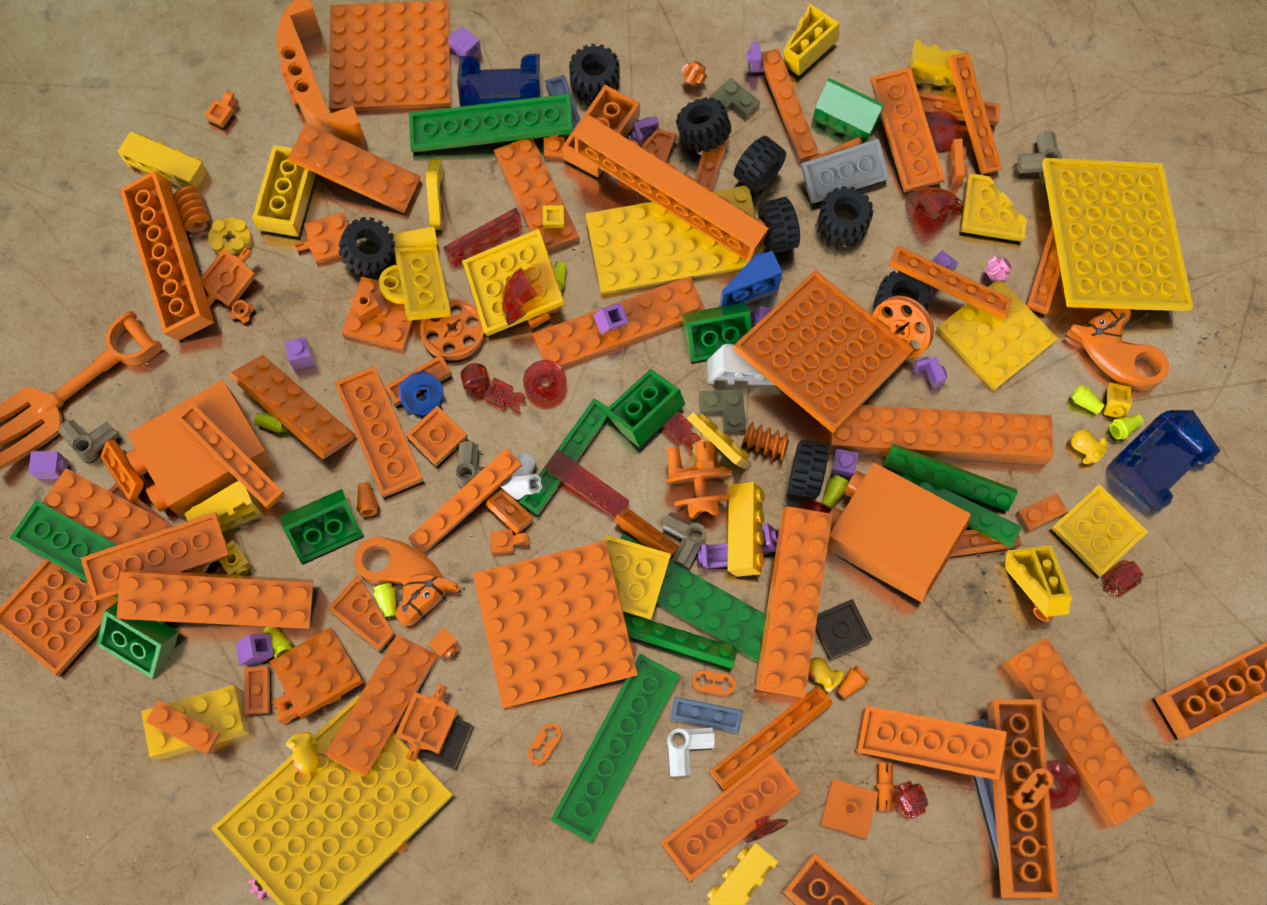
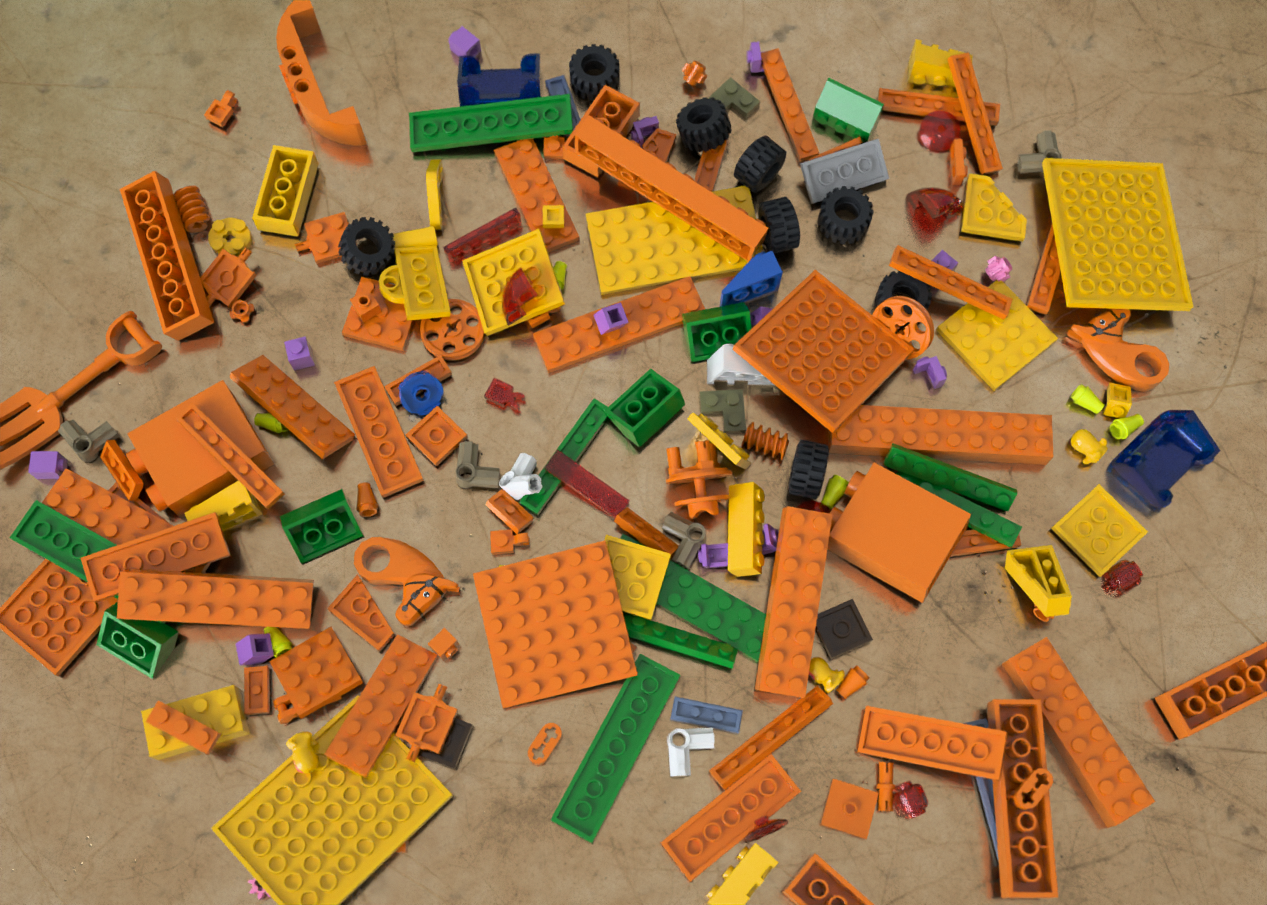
yellow brick [118,131,207,187] -> none
yellow brick [219,540,253,576] -> none
orange plate [288,123,421,213] -> none
orange plate [329,0,451,113] -> none
neon yellow cone [373,583,396,618] -> none
orange plate [407,448,523,554] -> none
clear red head [460,363,490,396] -> none
clear red dish [523,360,567,402] -> none
clear red plate [662,411,701,451] -> none
orange beam [692,670,736,696] -> none
yellow wedge [784,3,840,76] -> none
medium lavender brick [829,449,858,481] -> none
orange plate [870,67,945,192] -> none
orange plate [1017,493,1068,532] -> none
clear red dish [1046,760,1081,808] -> none

